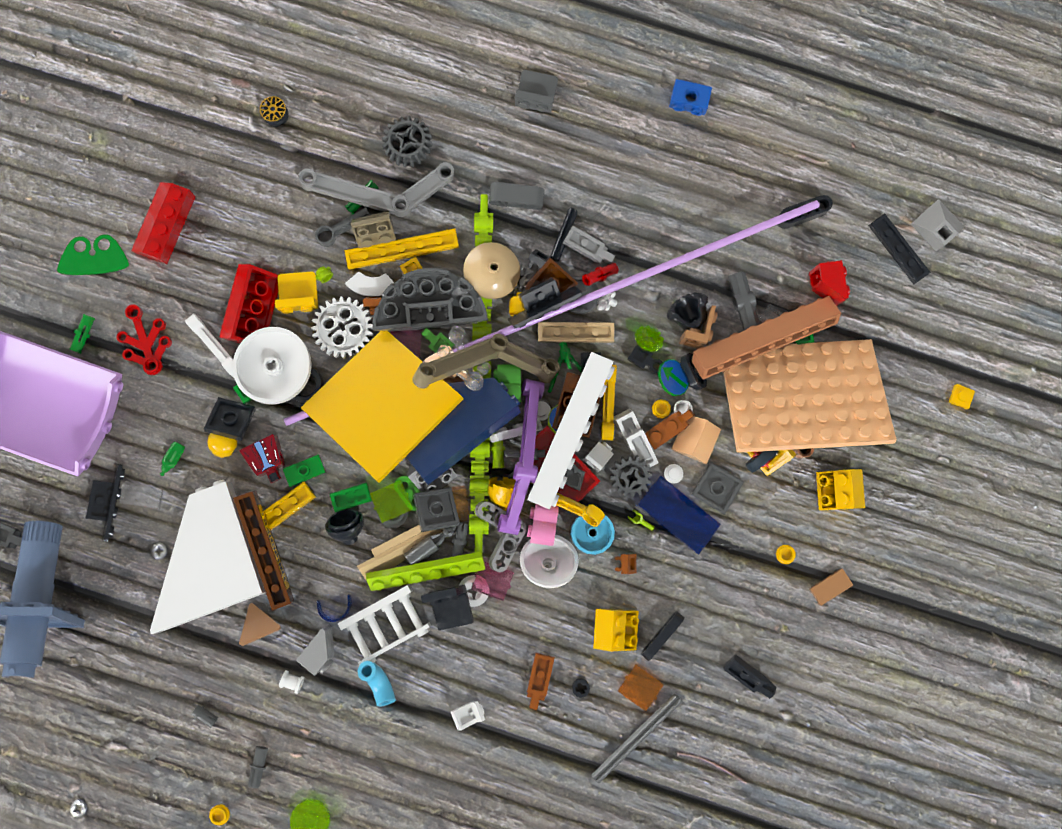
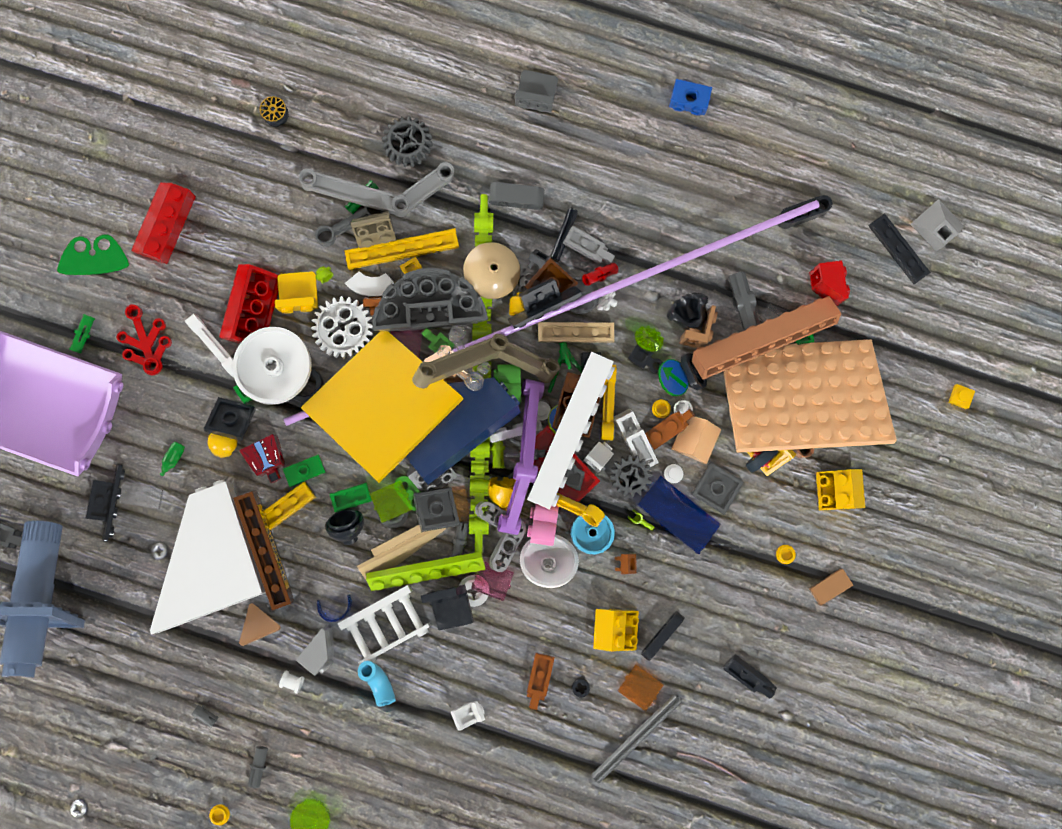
dark grey wheel [404,526,457,565] -> none

